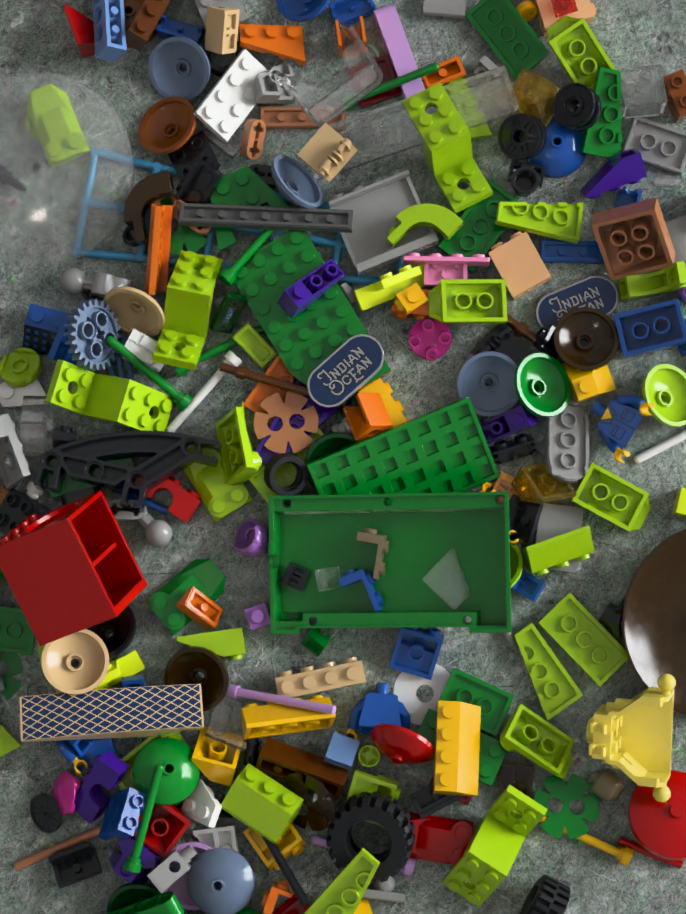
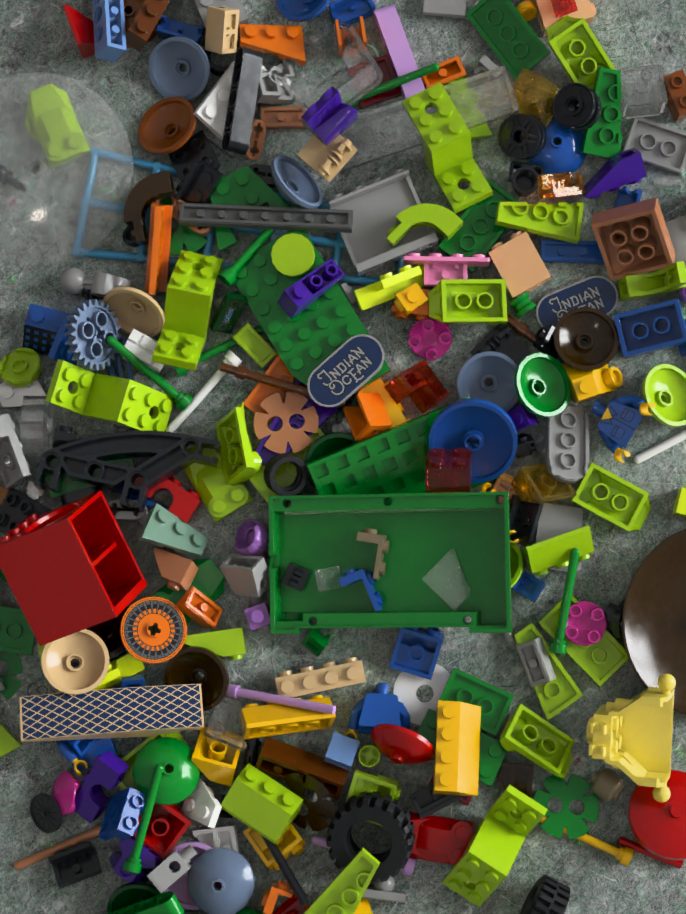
none -> piece [120,597,187,664]
none -> sand green wing [138,503,209,558]
none -> nougat slope [153,547,199,592]
none -> light grey torso [219,553,270,604]
none -> beam [222,46,263,155]
none -> lime tile [271,233,315,278]
none -> dark purple piece [301,87,358,147]
none -> clear red brick [385,360,450,415]
none -> clear red brick [425,448,473,493]
none -> blue dish [429,399,518,483]
none -> green wheel [509,292,537,318]
none -> light grey slope [516,637,556,688]
none -> clear orange hinge [537,172,586,199]
none -> green piece [549,548,580,654]
none -> dark pink dish [565,601,607,646]
none -> yellow tile [603,367,623,389]

